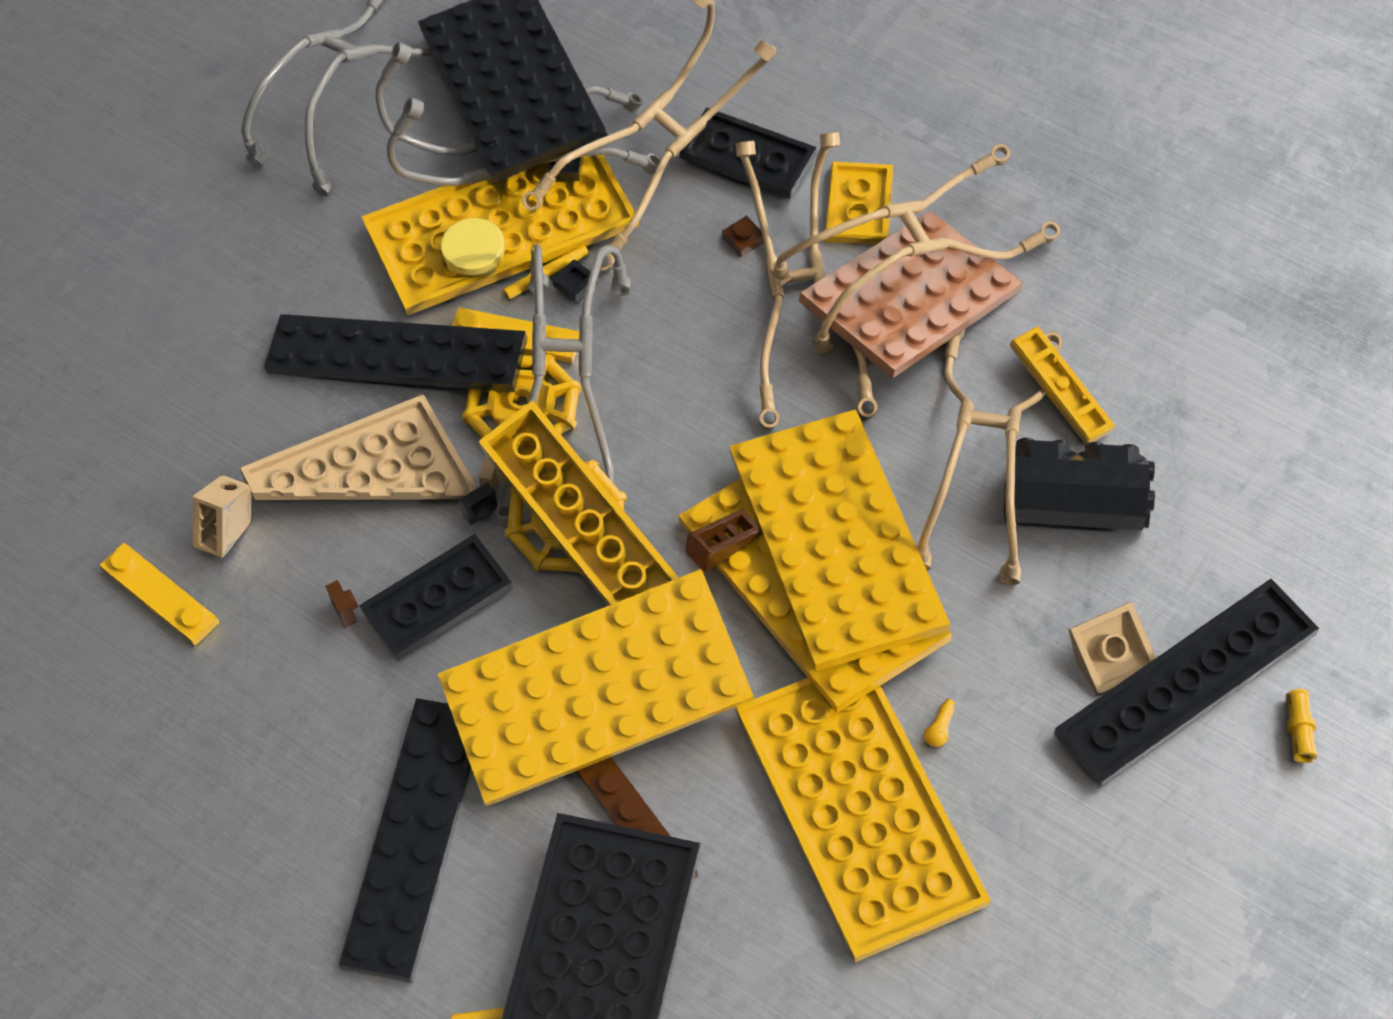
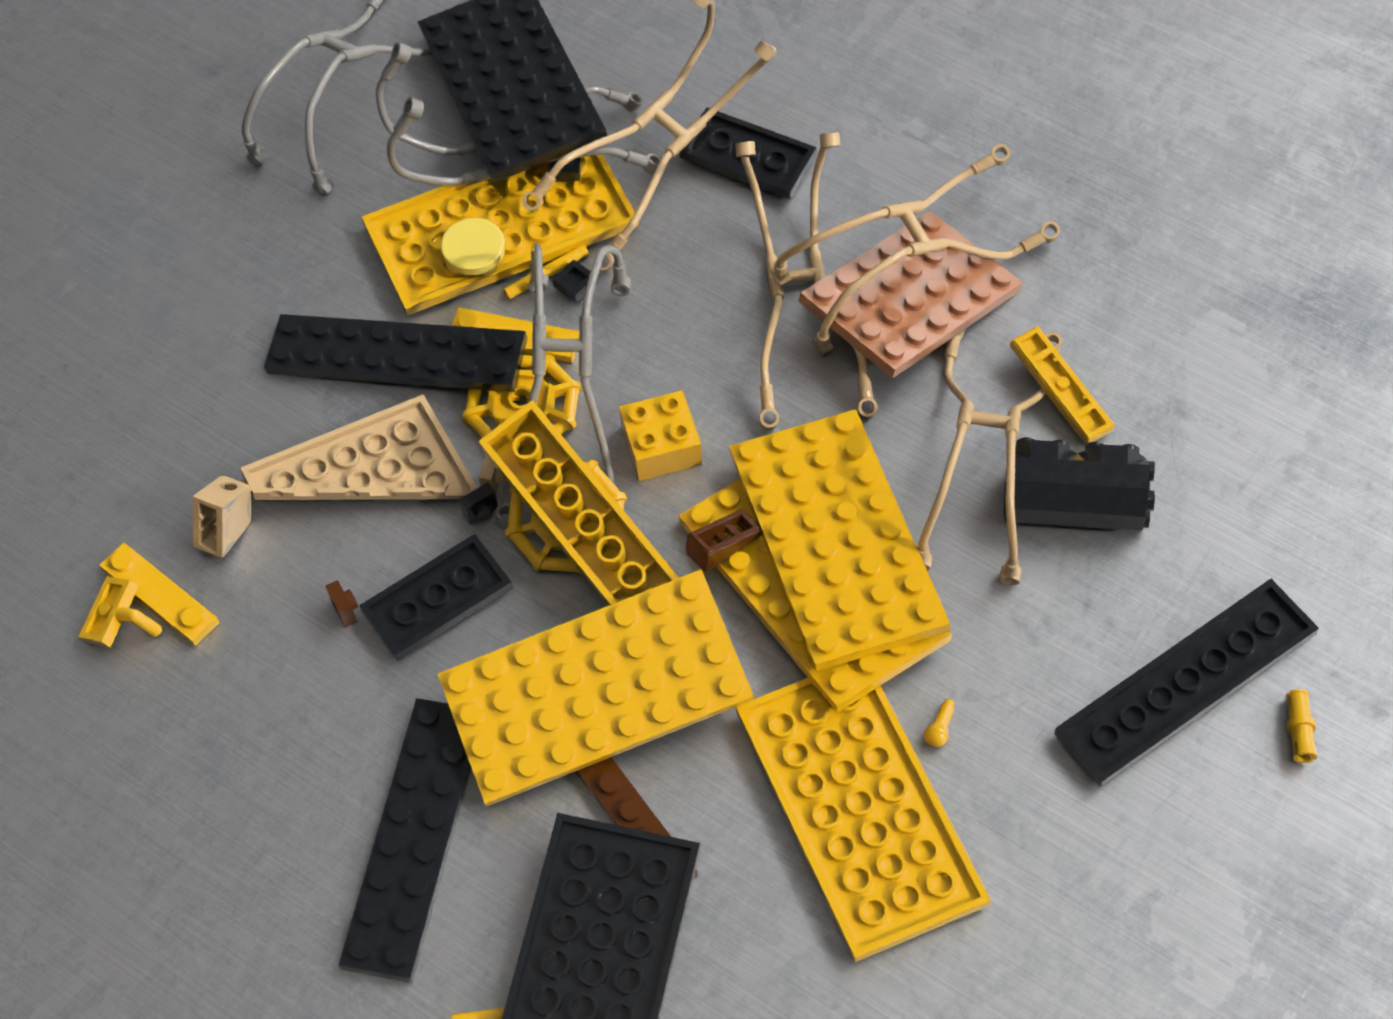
reddish brown plate [722,215,764,257] -> none
yellow tile [825,161,893,245] -> none
tan slope [1068,602,1156,694] -> none
none -> yellow plate [78,576,162,647]
none -> yellow brick [619,390,702,481]

